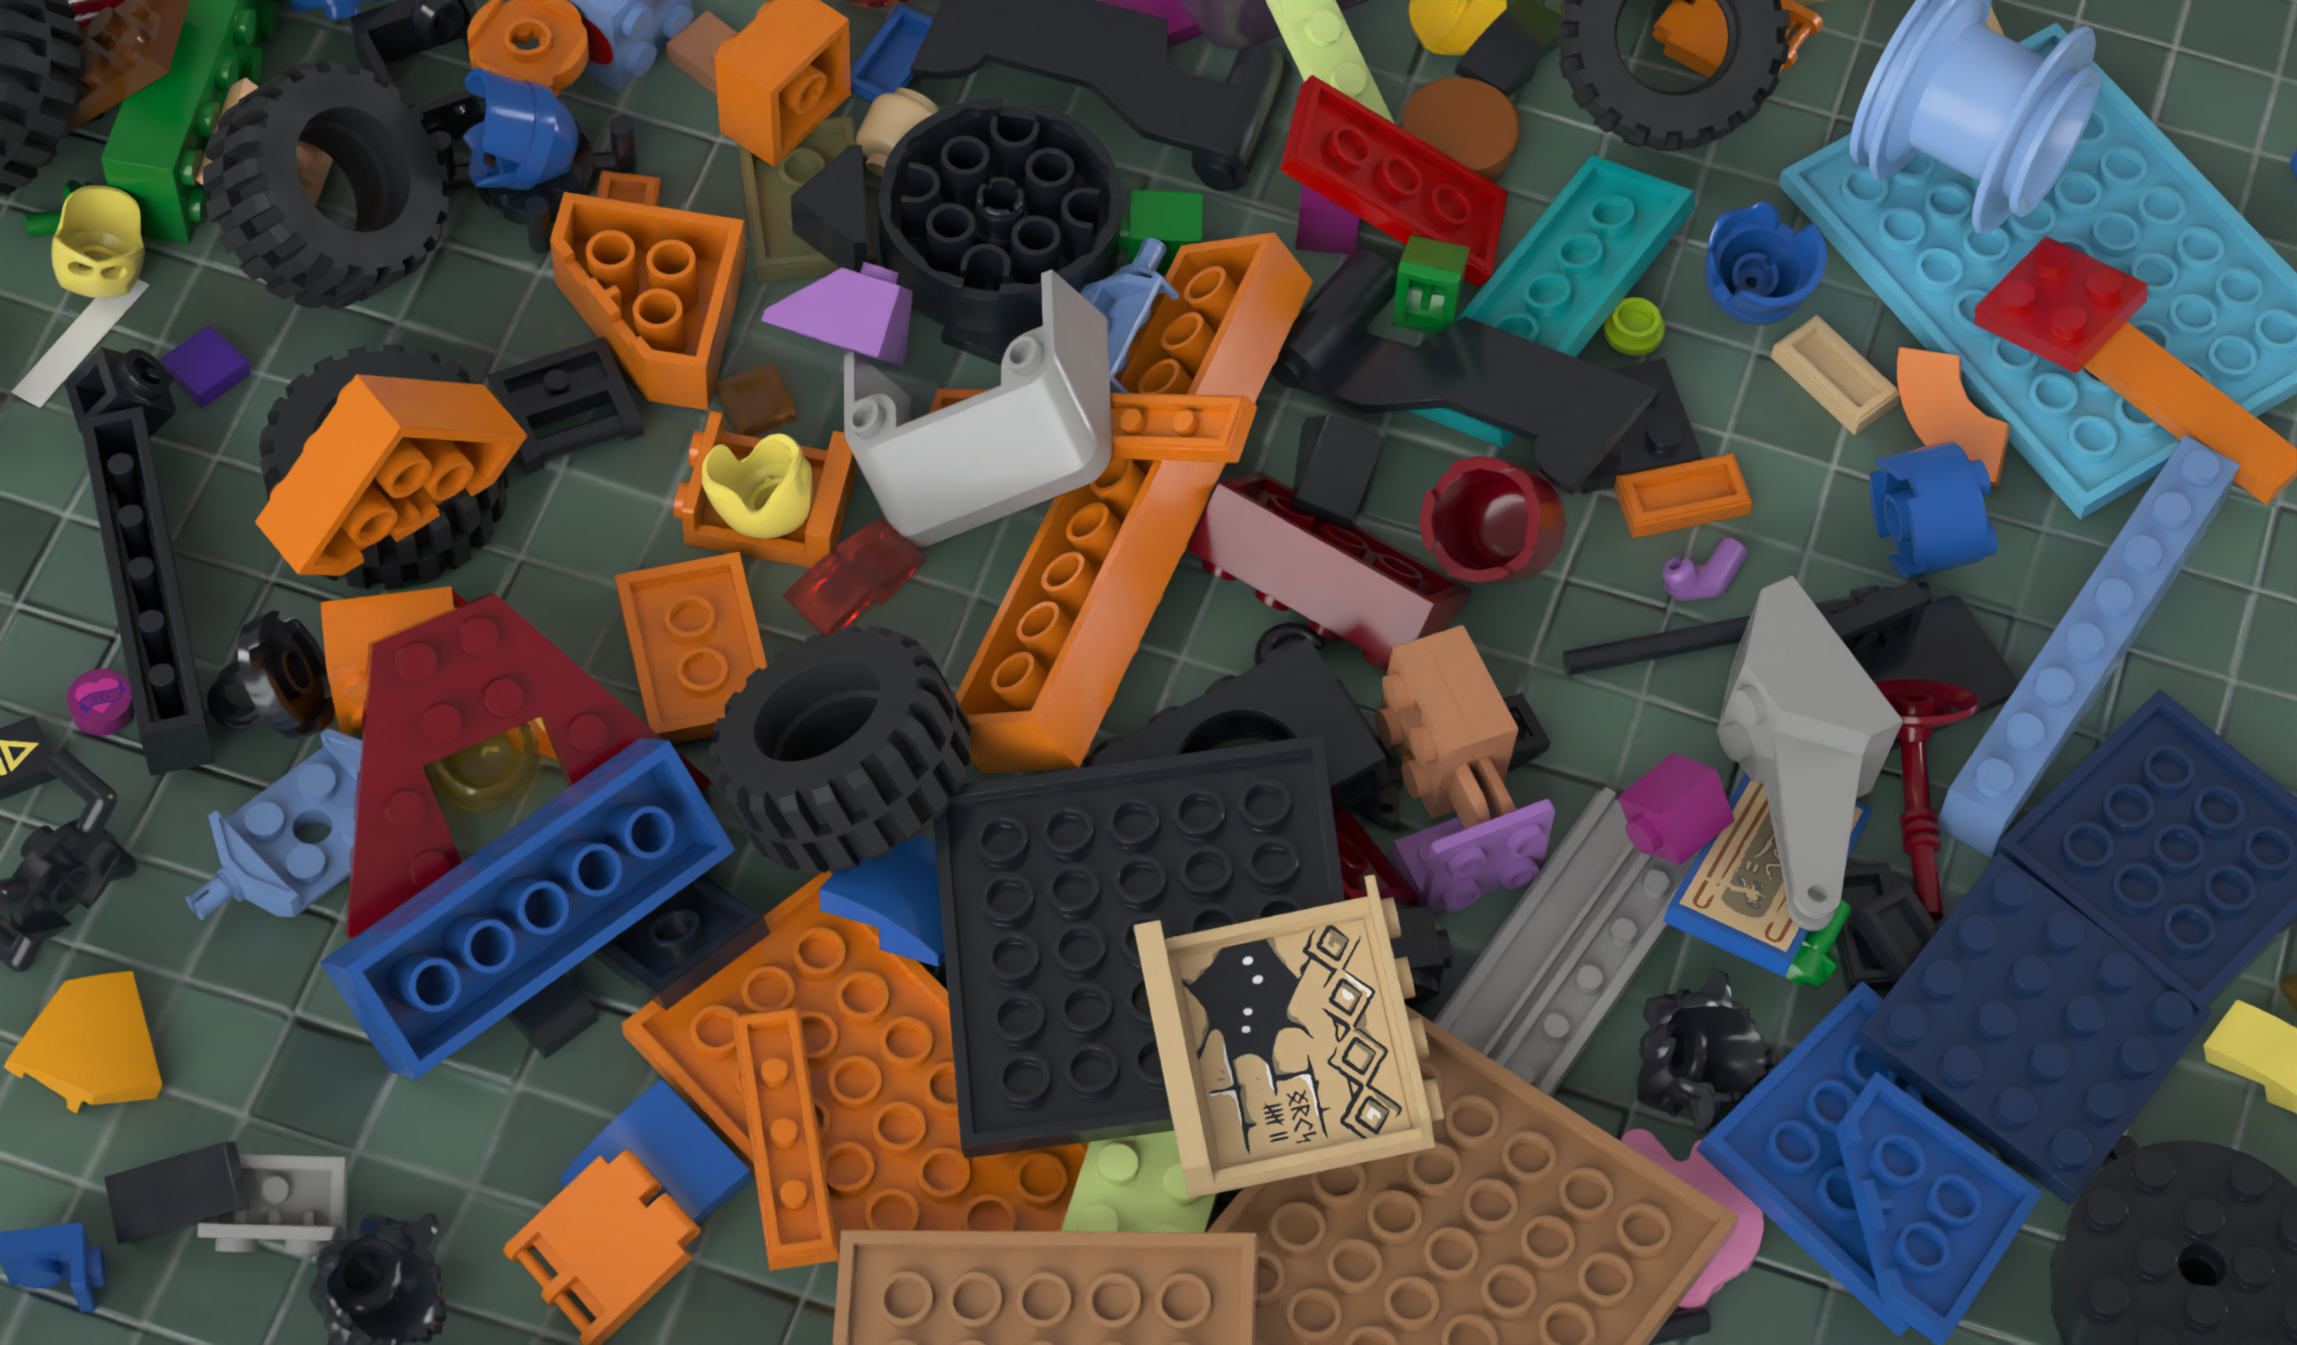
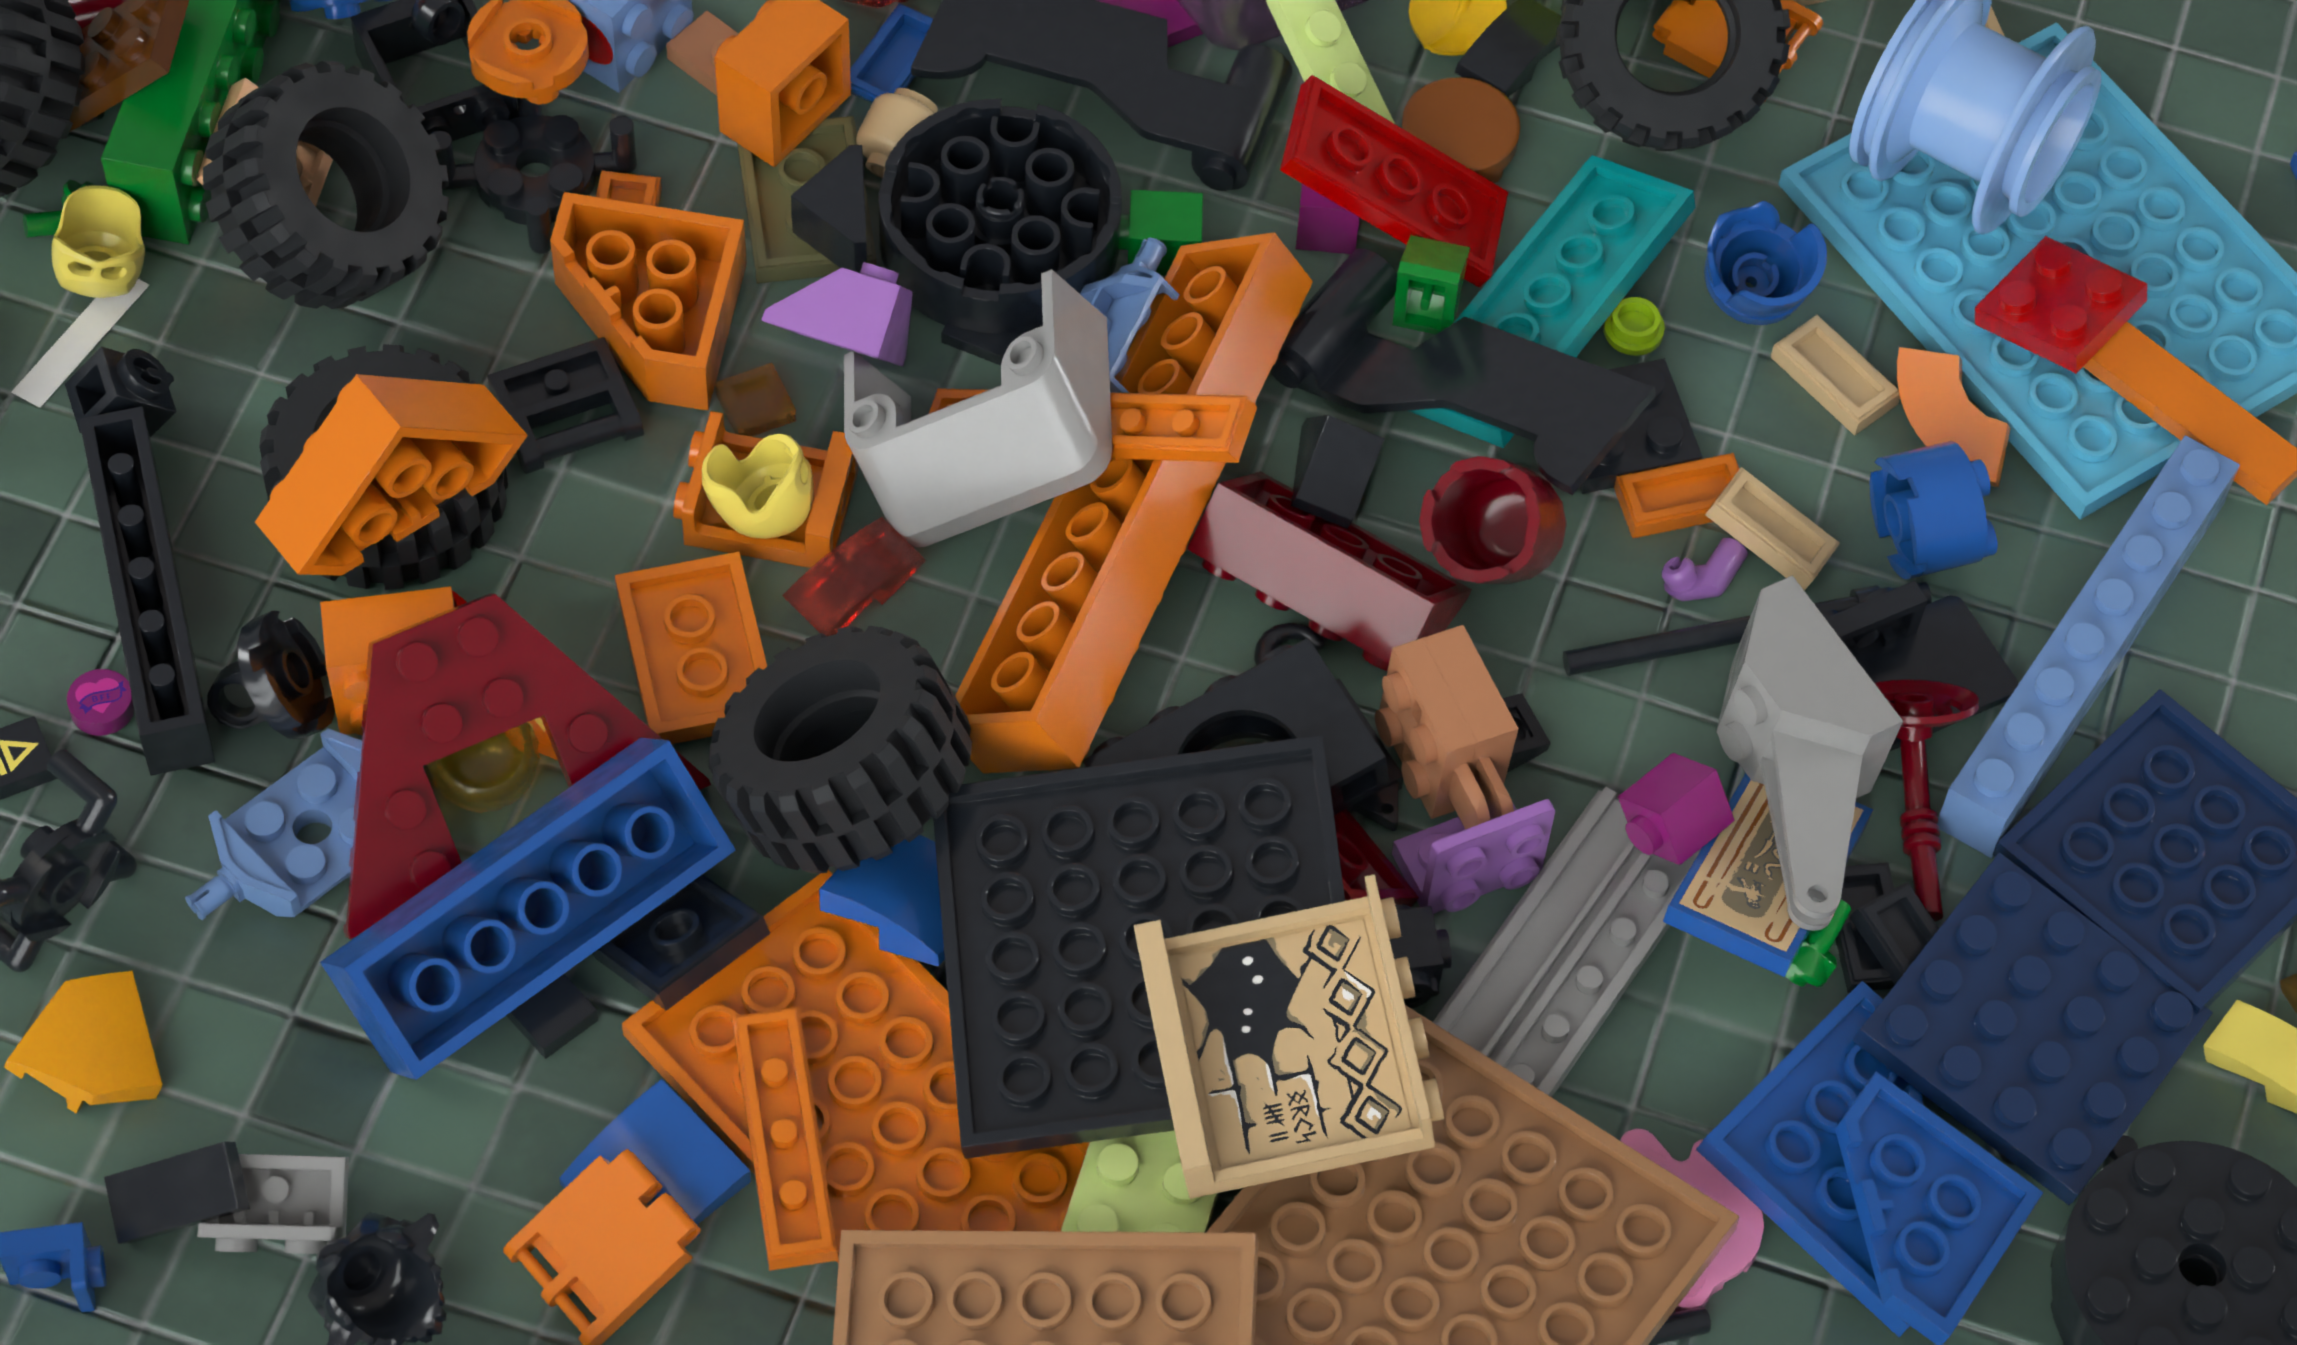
dark purple tile [160,325,251,408] -> none
blue helmet [463,68,578,190] -> none
black hair [1637,967,1774,1133] -> none
none -> tan tile [1705,467,1840,591]

